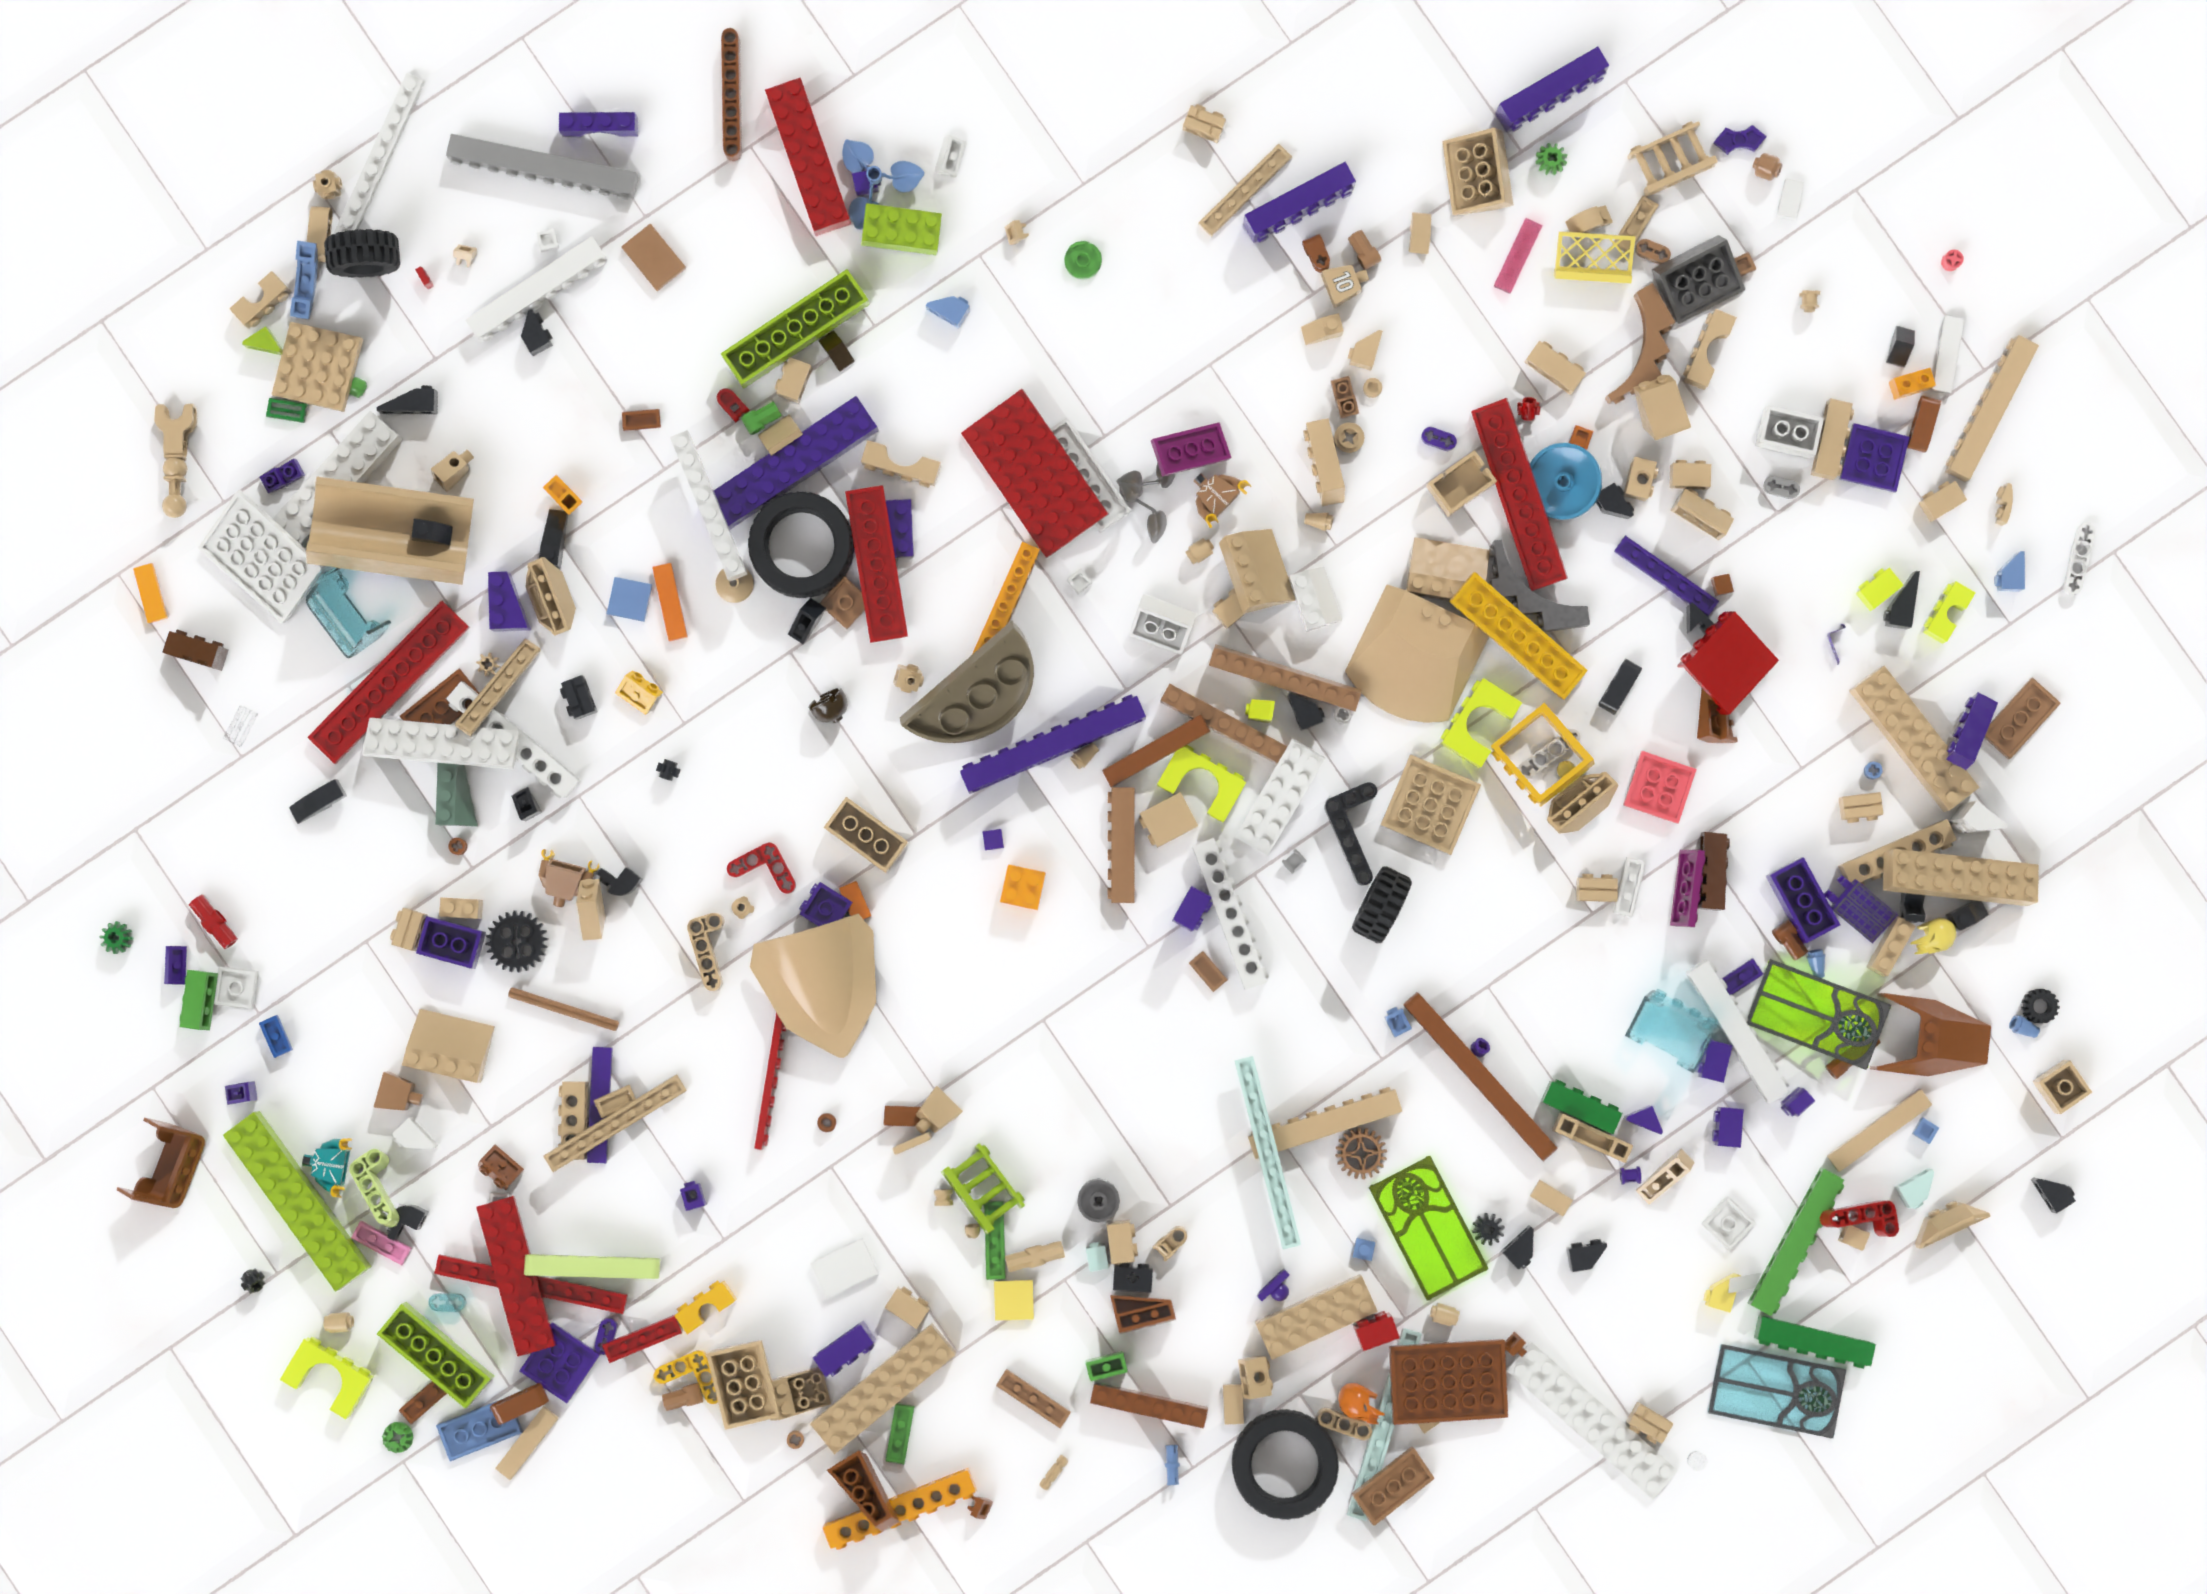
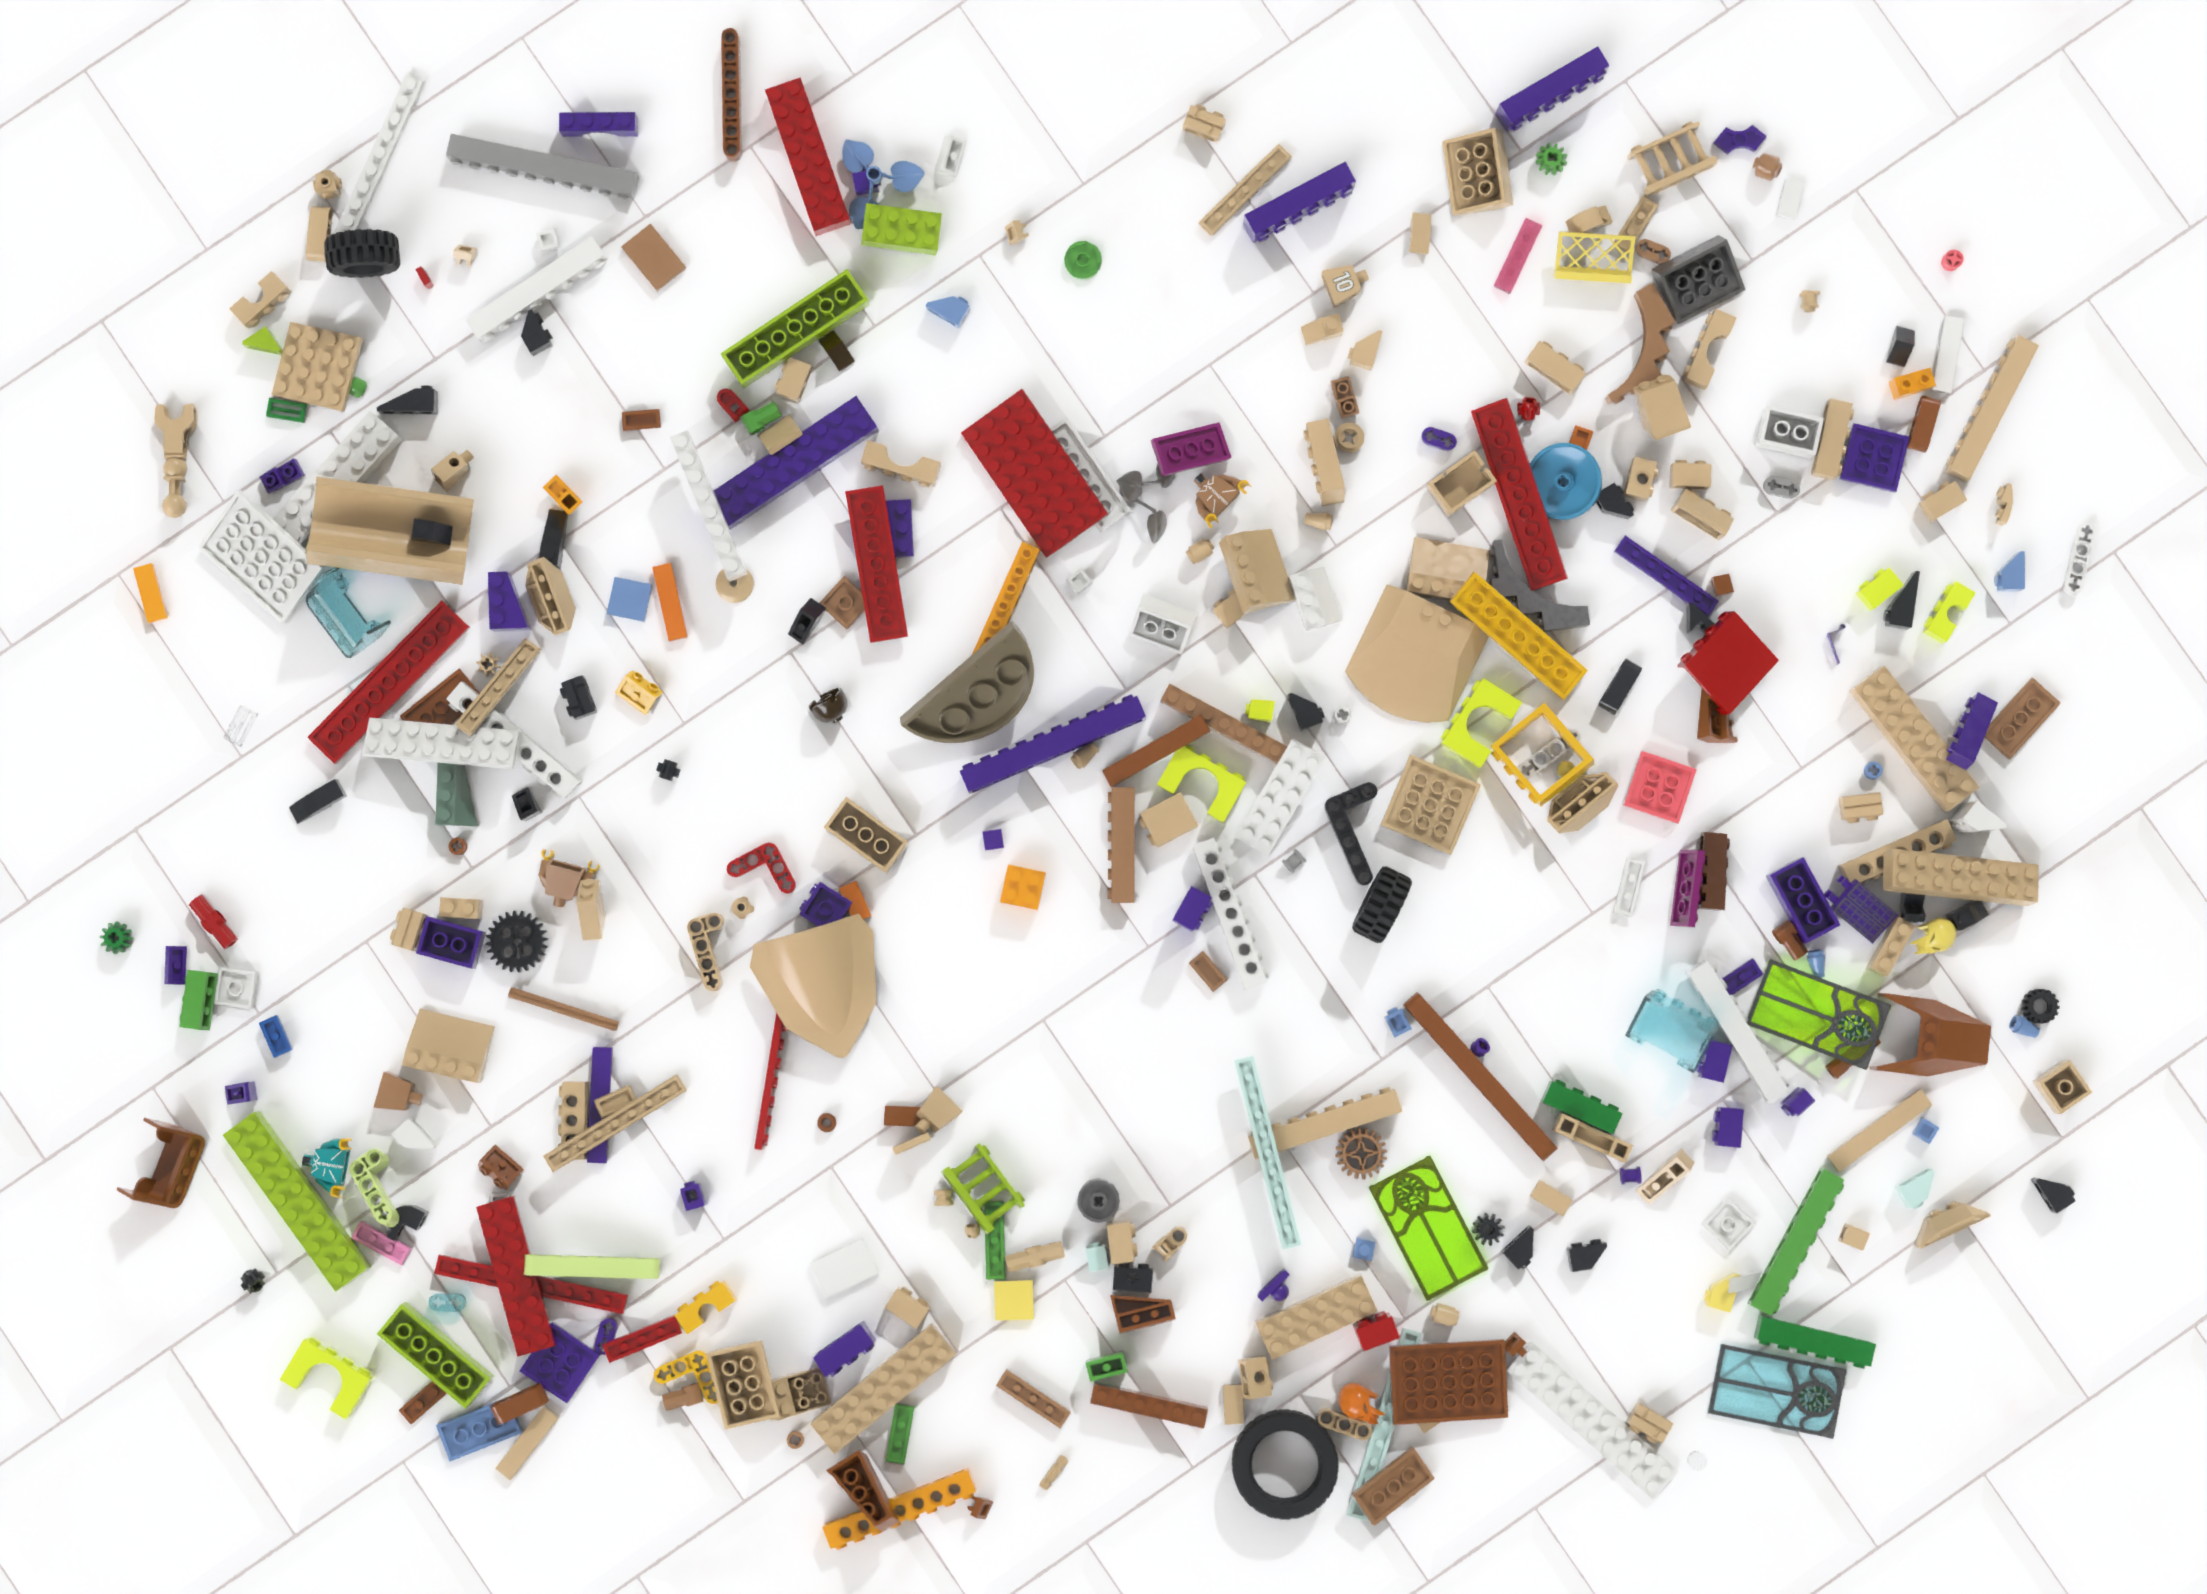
reddish brown wedge [162,629,229,671] -> none
medium blue slope [290,240,318,319] -> none
tan brick [323,1312,354,1333] -> none
bright green gear [382,1422,413,1454] -> none
black brick [597,867,643,896] -> none
black tyre [748,491,854,598] -> none
tan brick [893,664,924,693] -> none
medium blue pin [1165,1445,1180,1485] -> none
medium nougat brick [1209,644,1361,711] -> none
dark orange piece [1302,234,1330,273] -> none
medium nougat piece [1348,230,1382,270] -> none
tan tile [1363,378,1382,398] -> none
tan brick [1576,874,1618,902] -> none
dark purple slope [1623,1105,1663,1135] -> none
medium nougat tile [1734,252,1757,277] -> none
red beam [1820,1200,1899,1237] -> none

